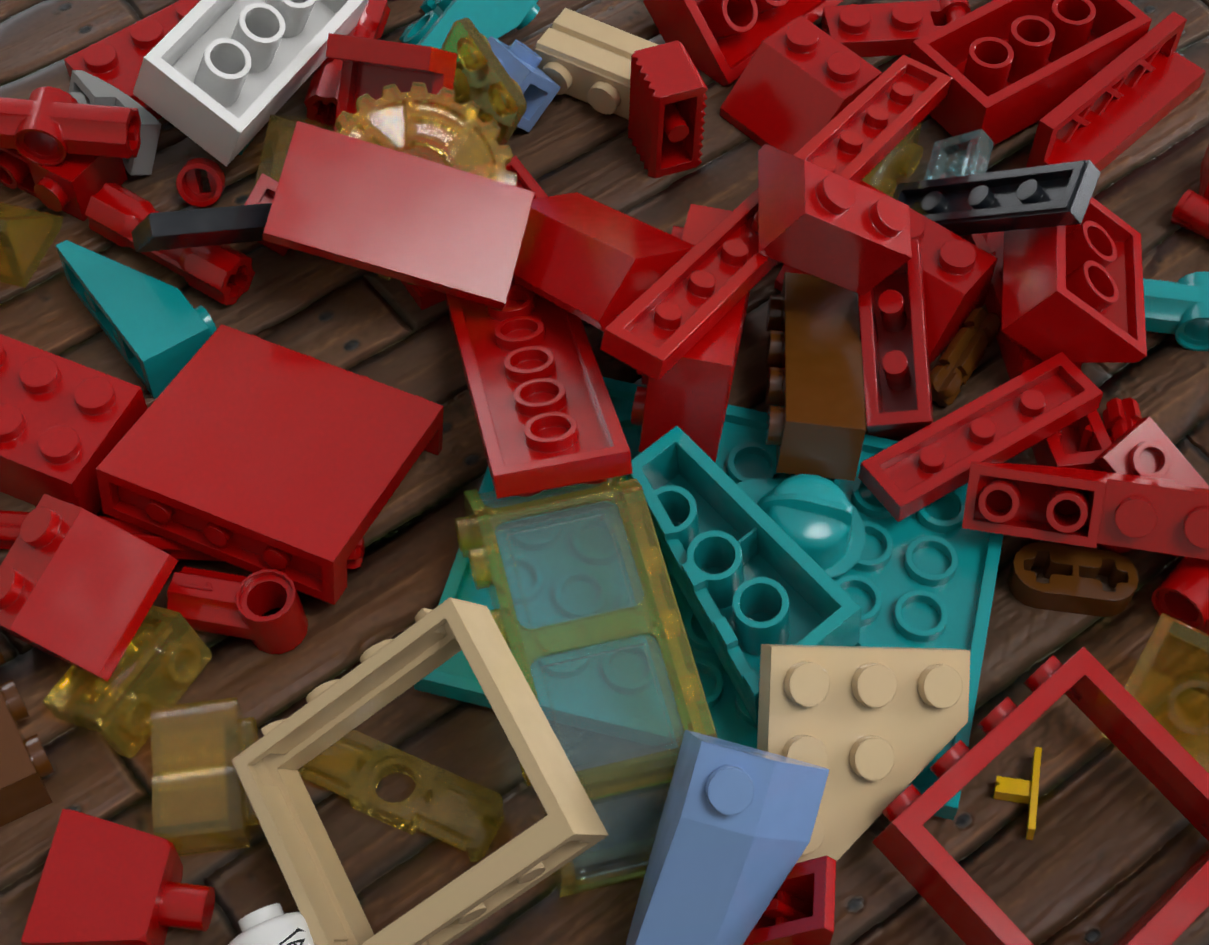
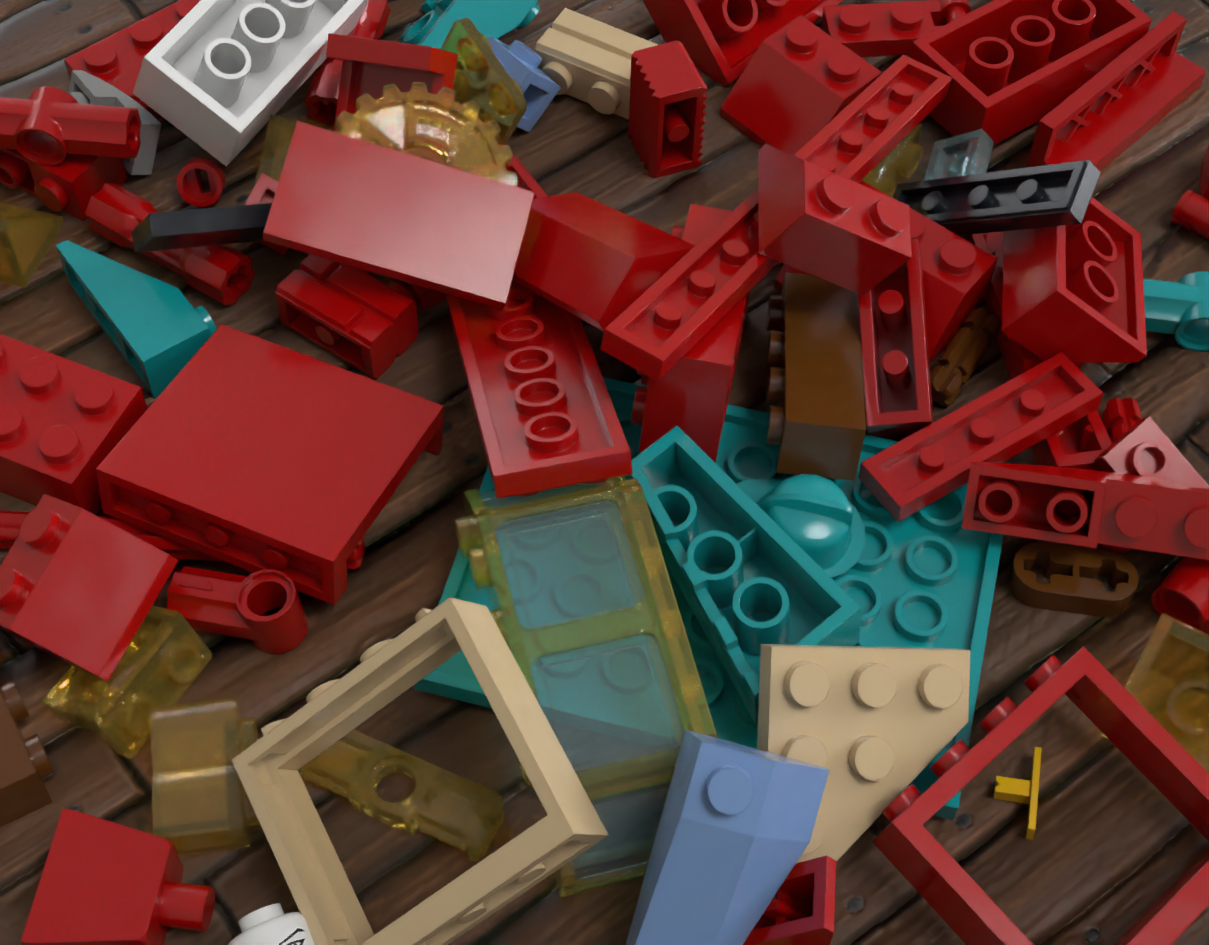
none -> red brick [275,254,419,379]

